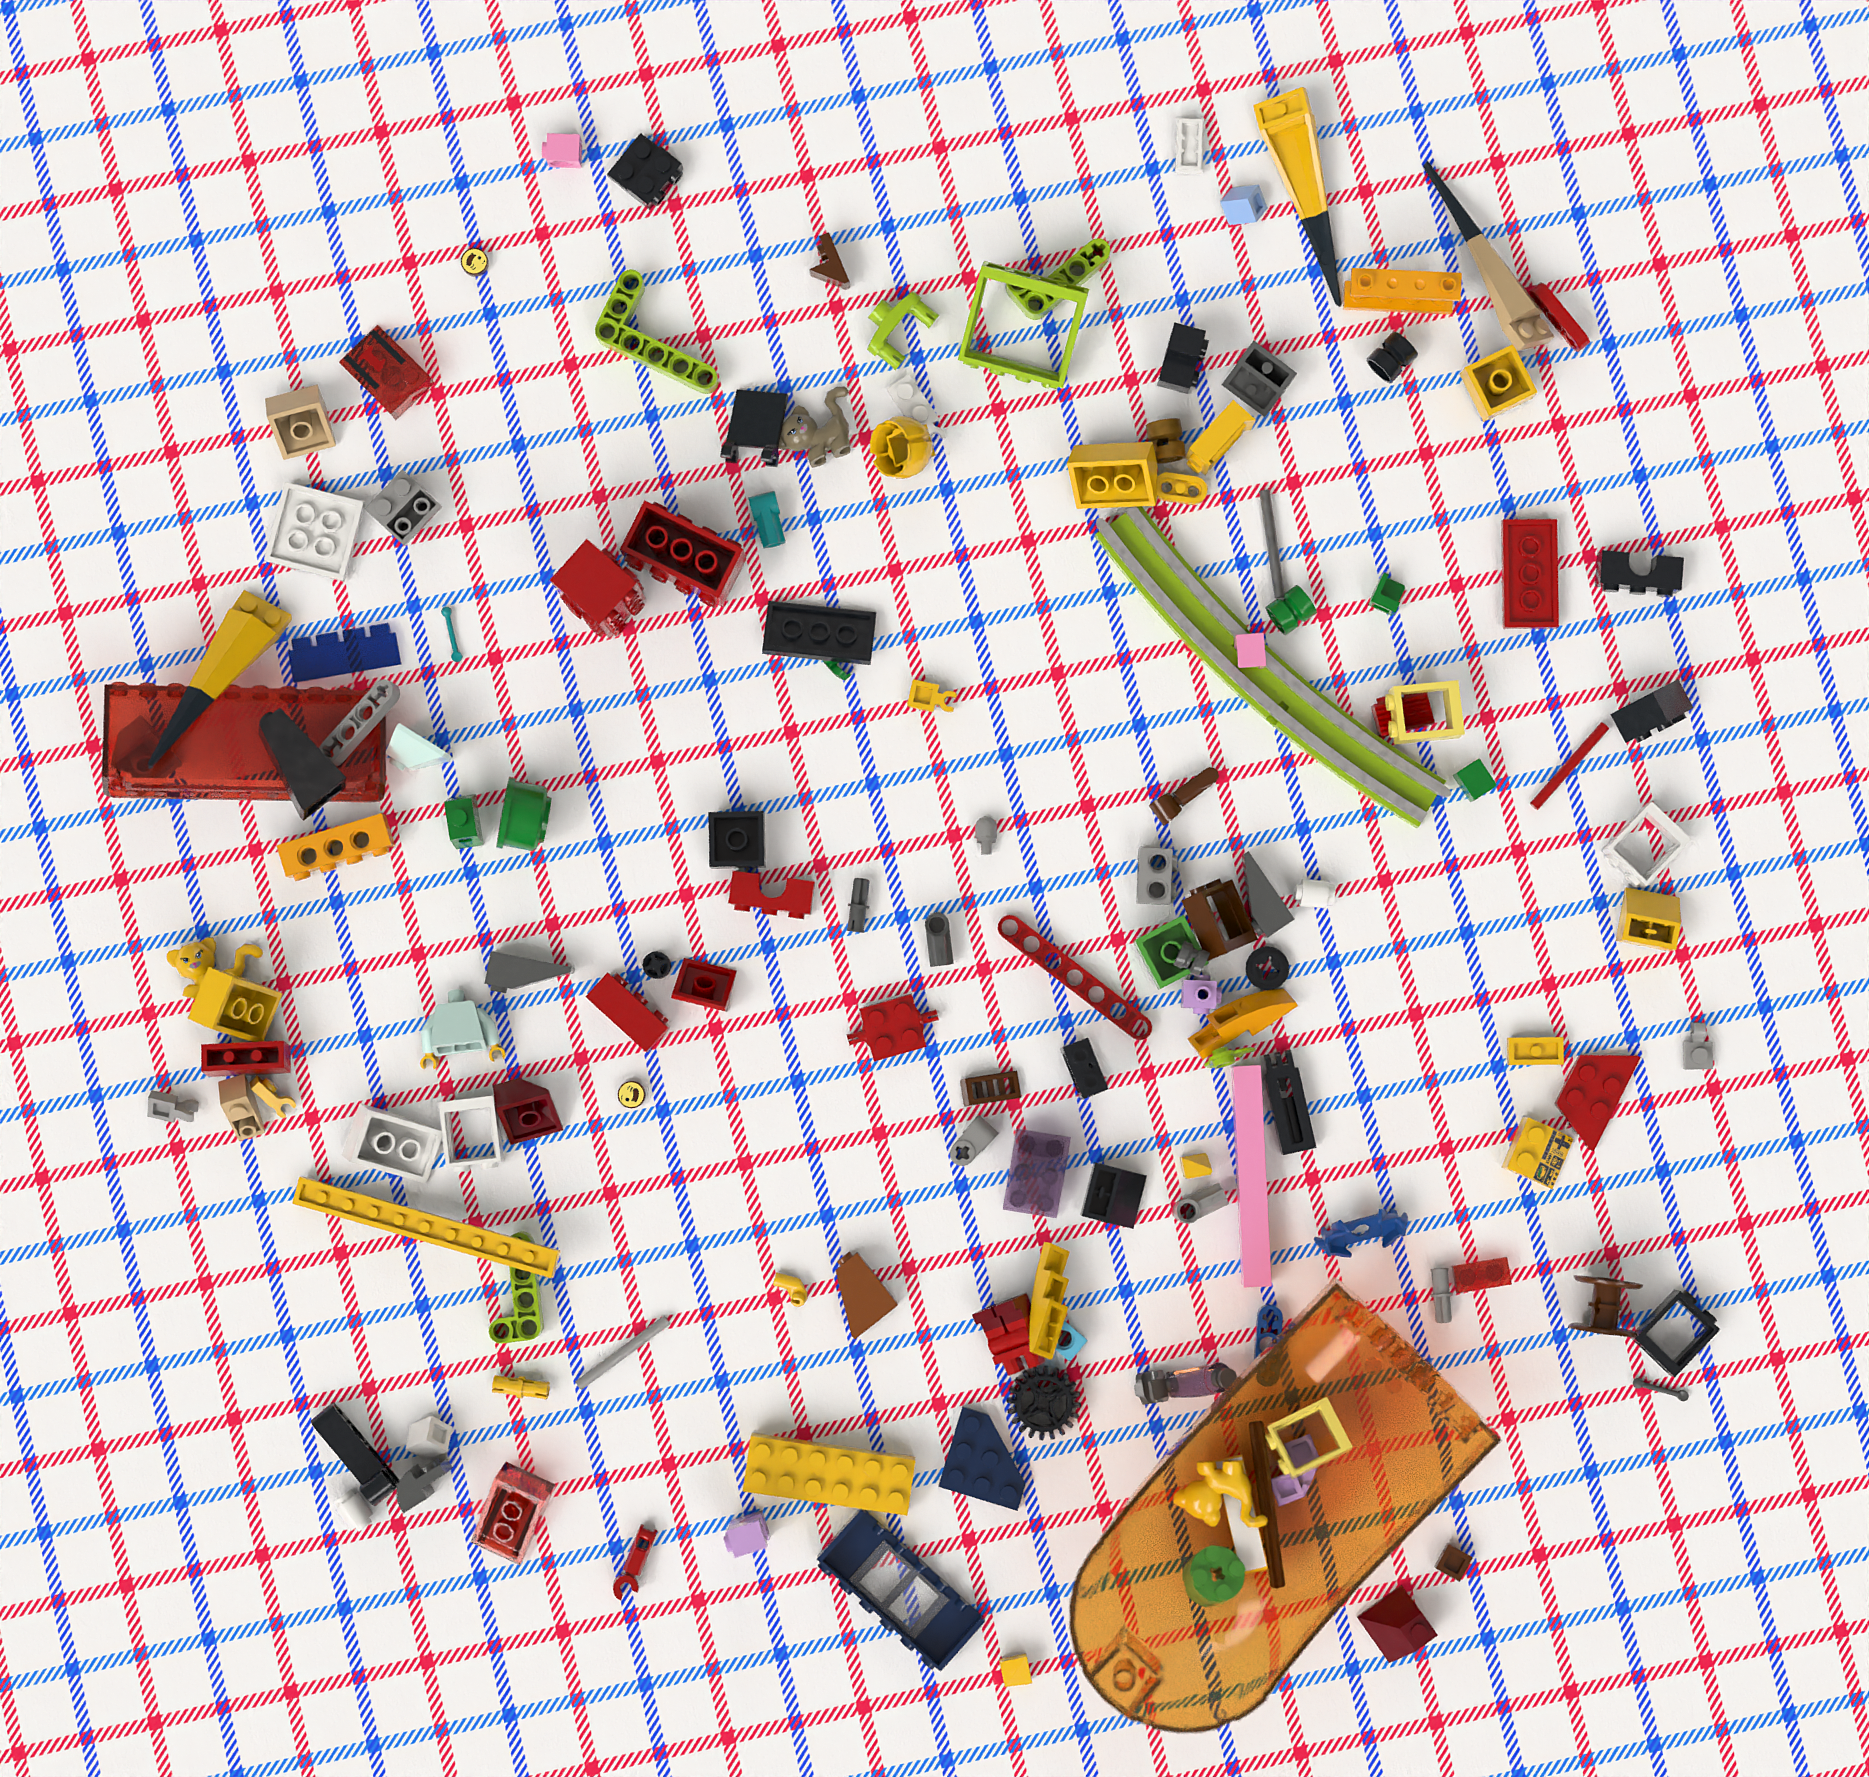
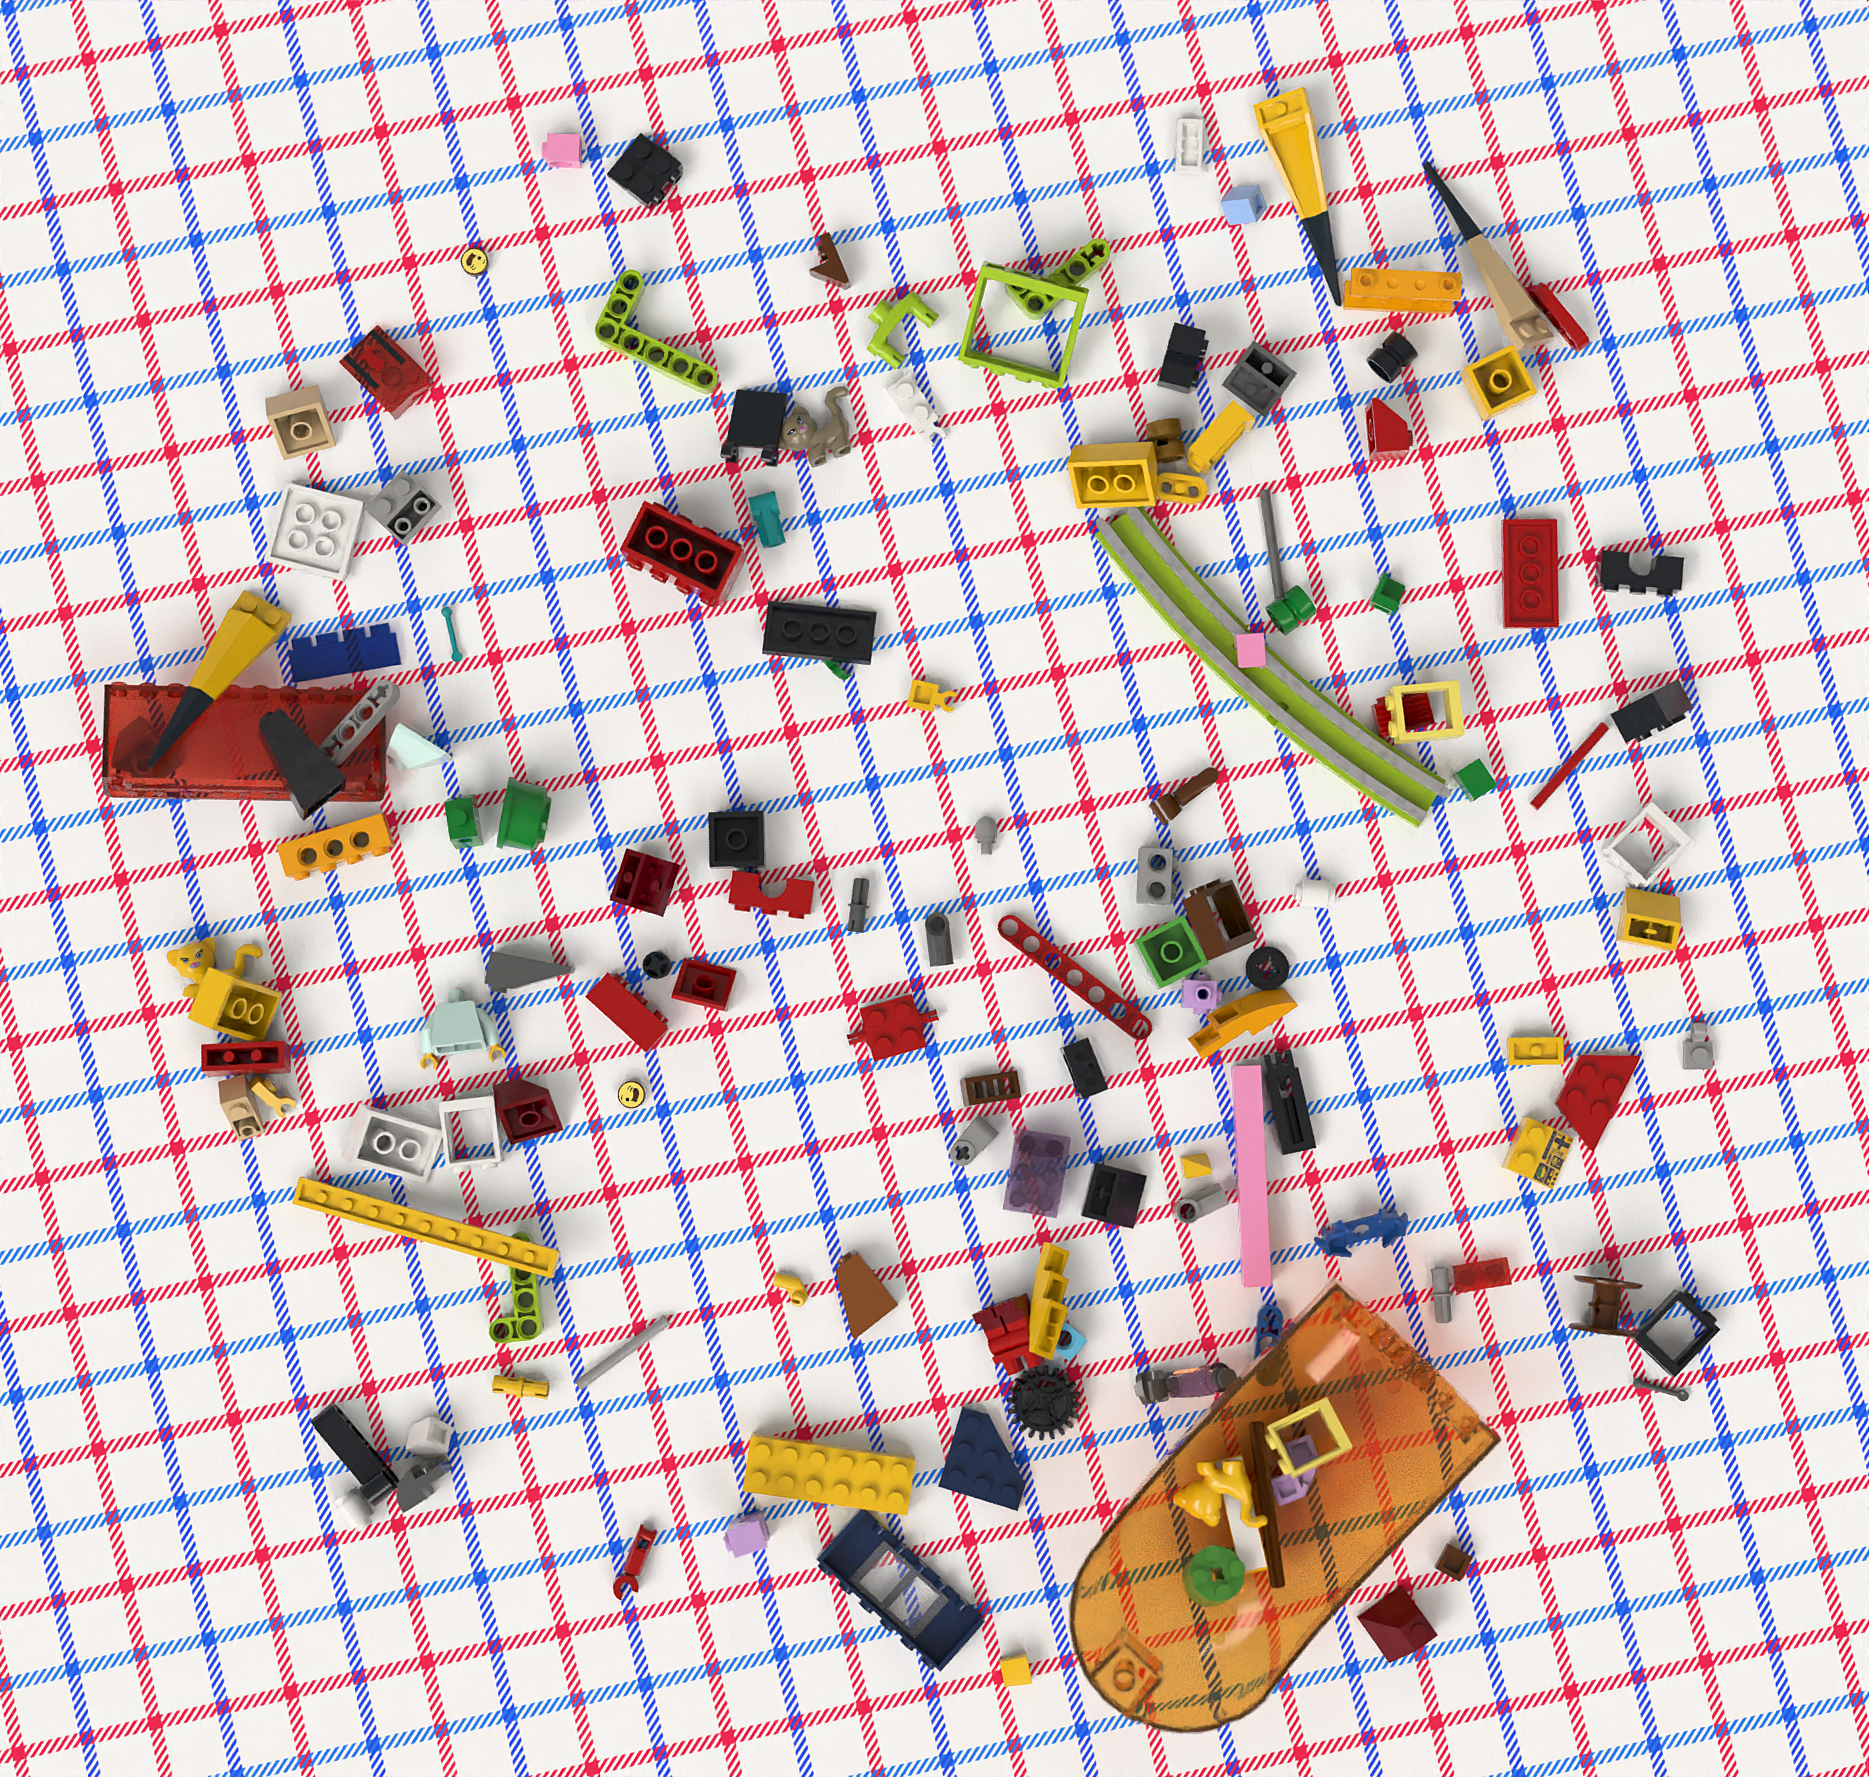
light grey plate [147,1090,199,1123] -> none
clear red slope [471,1462,556,1565] -> none
red brick [550,539,646,639] -> none
yellow piece [870,416,936,479] -> none
dark grey wheel [1173,941,1210,977] -> none
lime plate [1204,1047,1256,1069] -> none
dark grey slope [1242,851,1294,939] -> none
none -> dark red brick [609,848,680,917]
none -> red slope [1365,398,1413,462]

